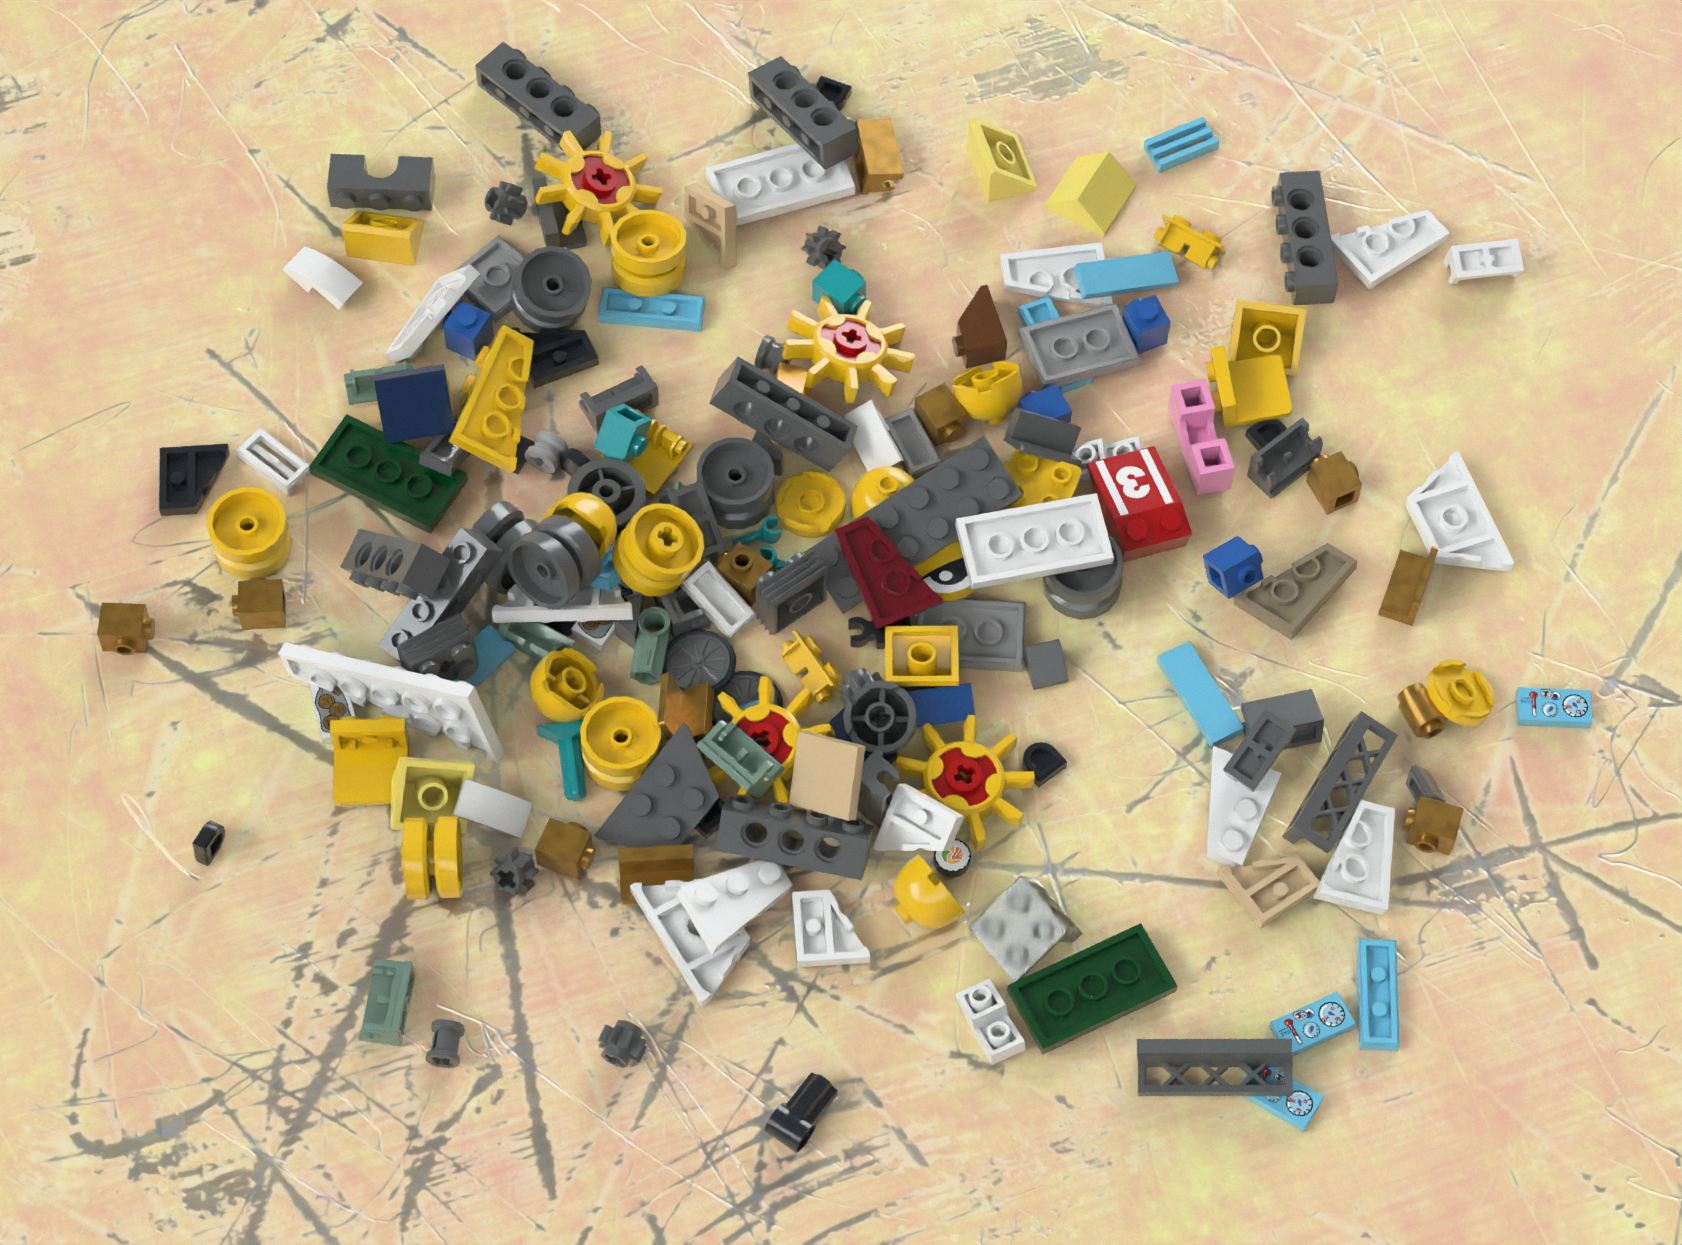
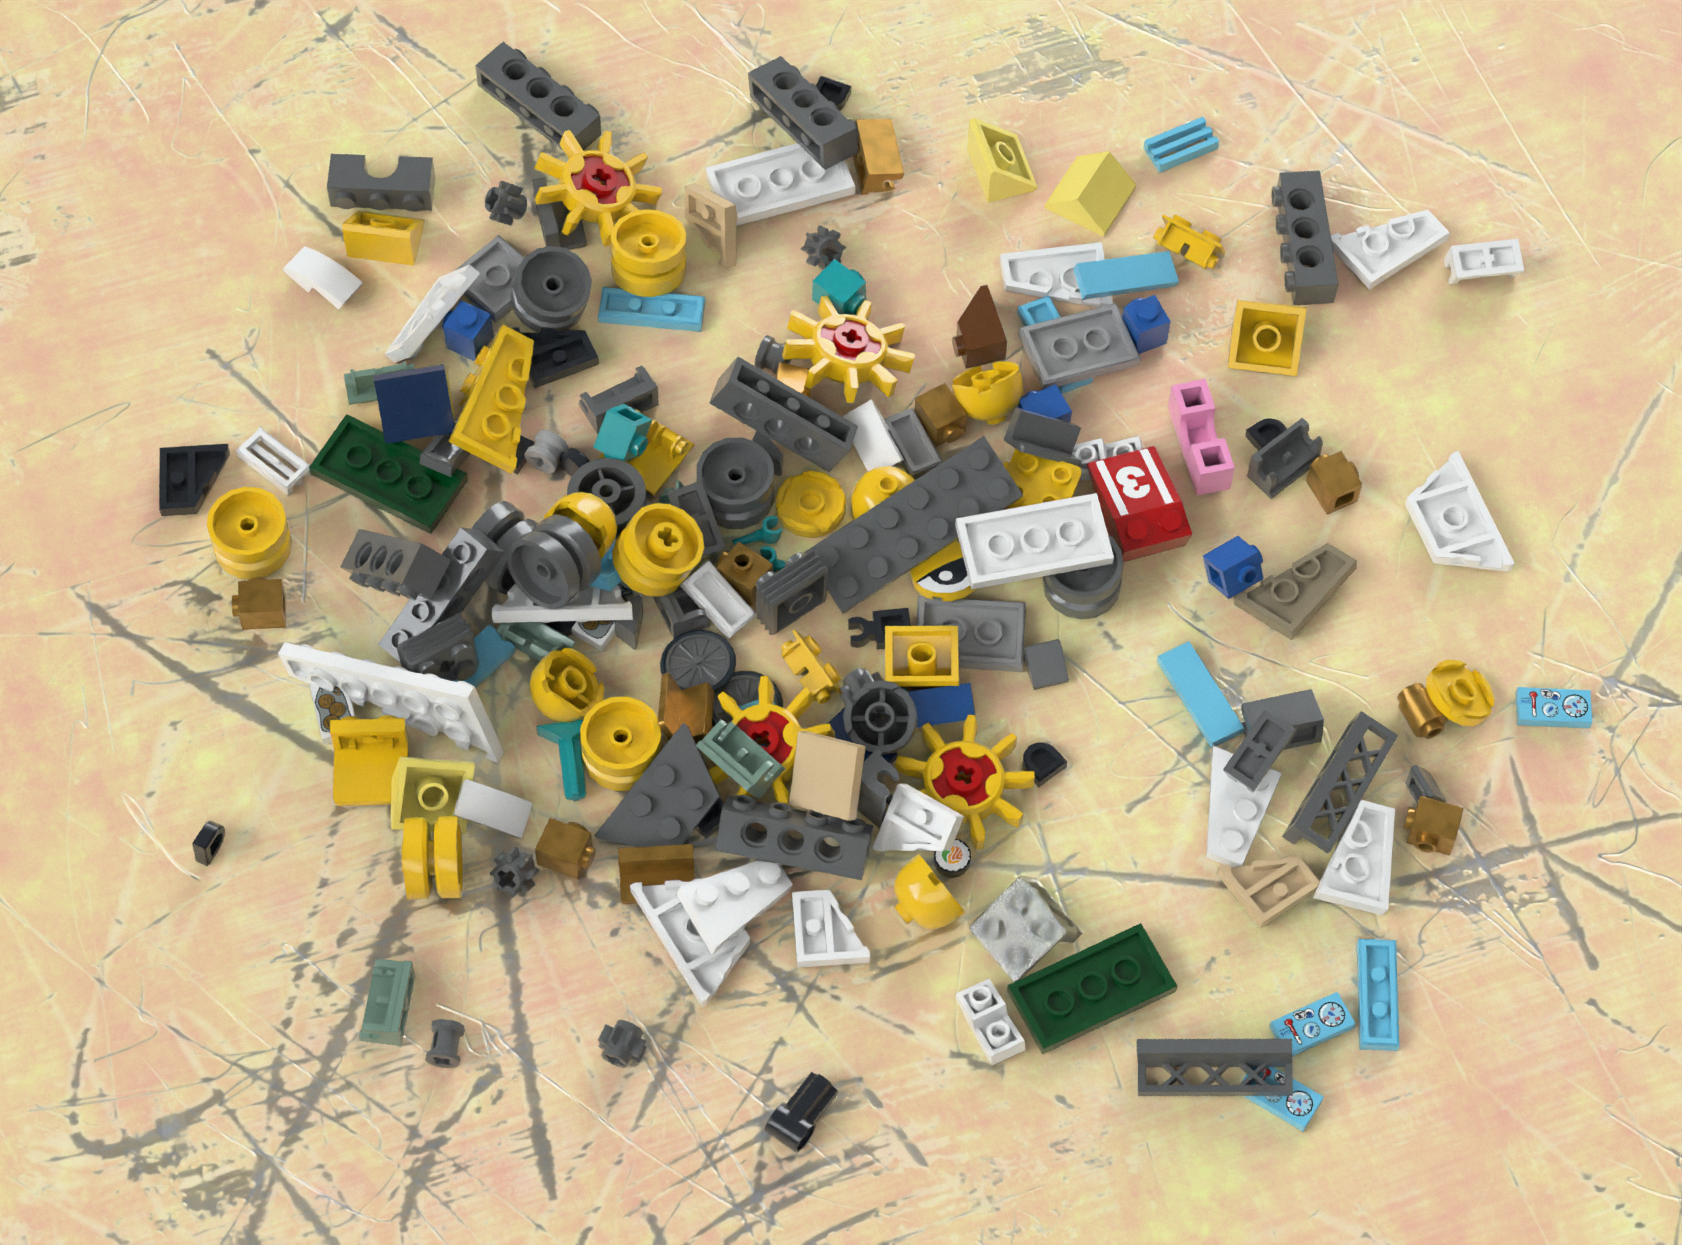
pearl gold brick [97,602,155,655] -> none
sand green piece [630,607,671,685] -> none
dark red wing [834,516,944,631] -> none
yellow bracket [1206,345,1292,428] -> none
pearl gold panel [1378,546,1439,626] -> none

